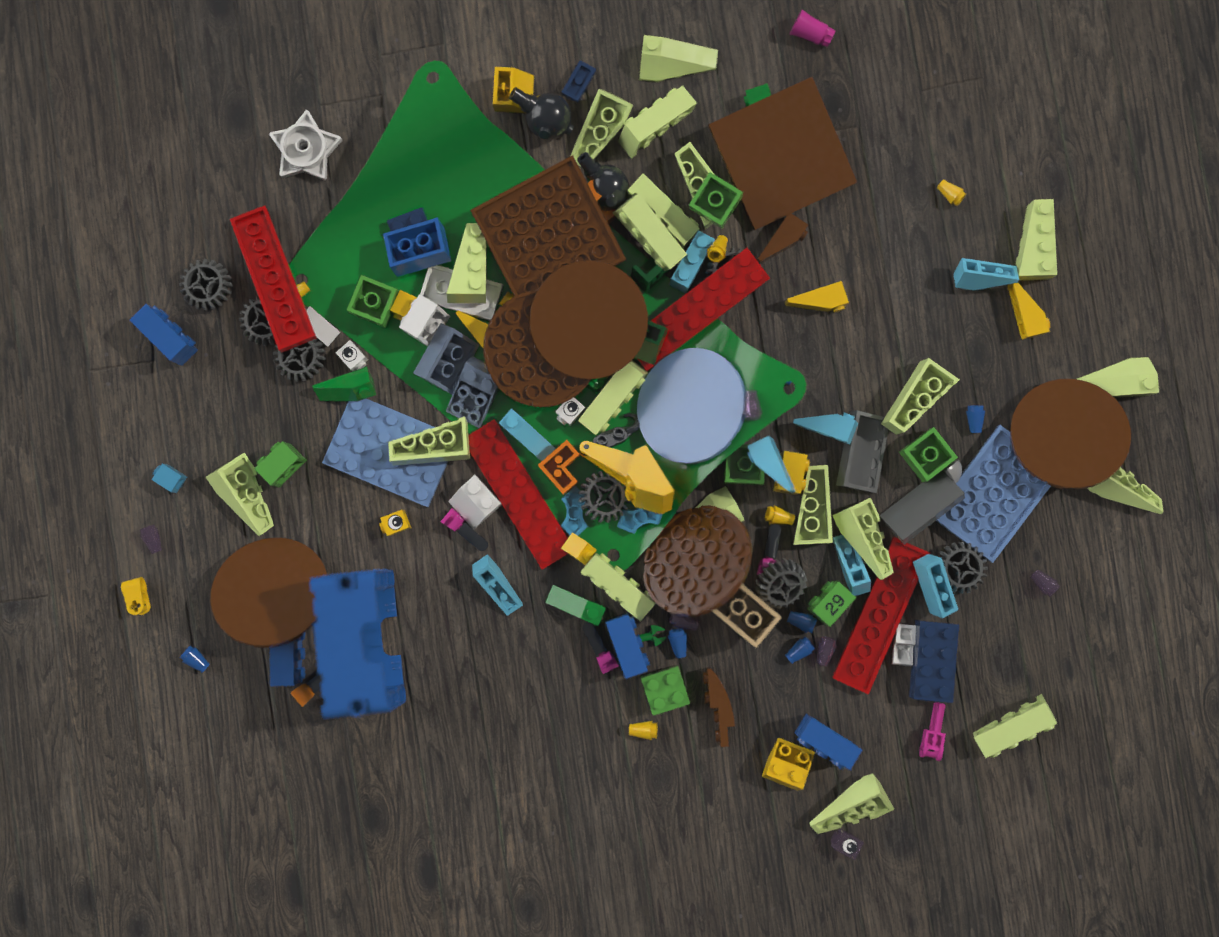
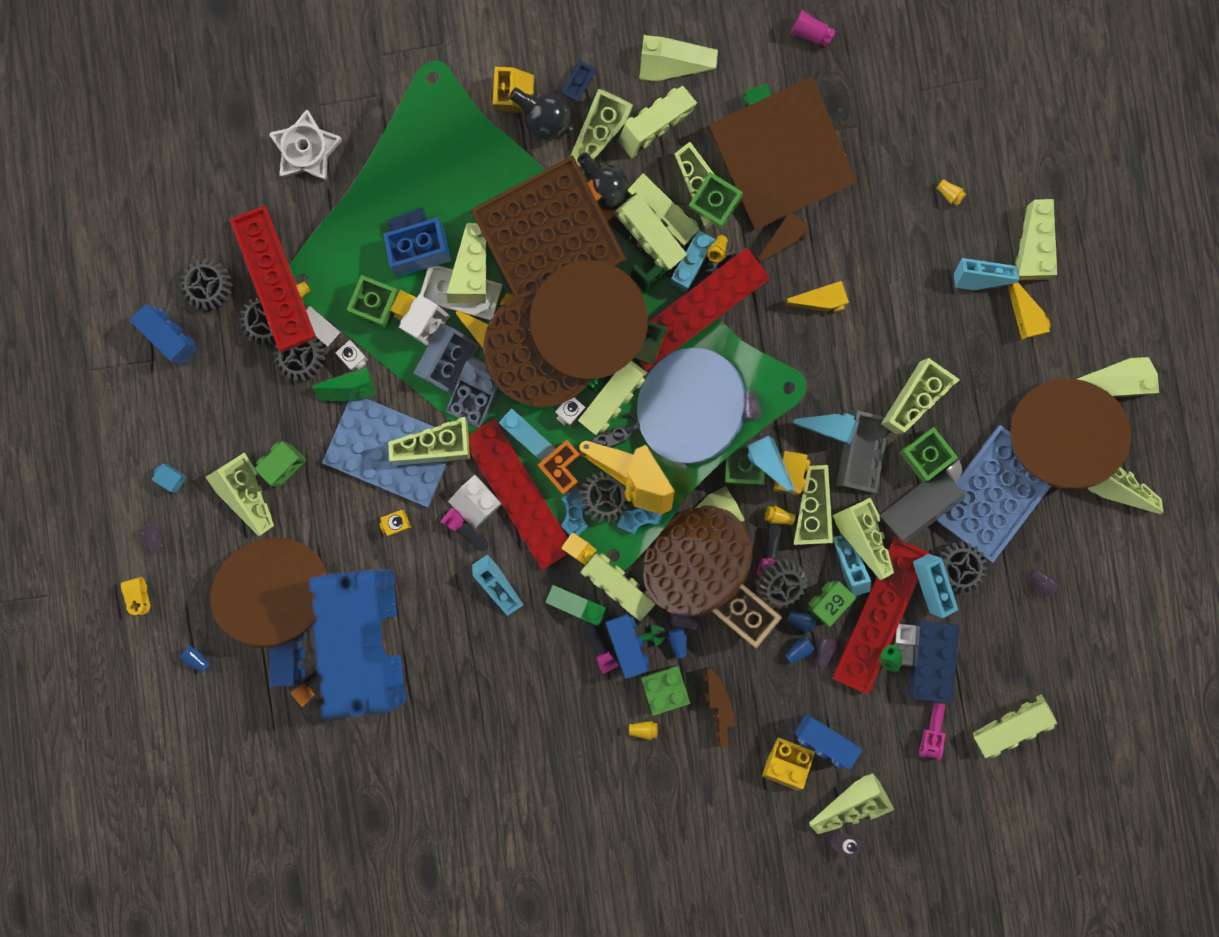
blue cone [966,405,985,433] -> none
none -> green piece [879,645,903,672]

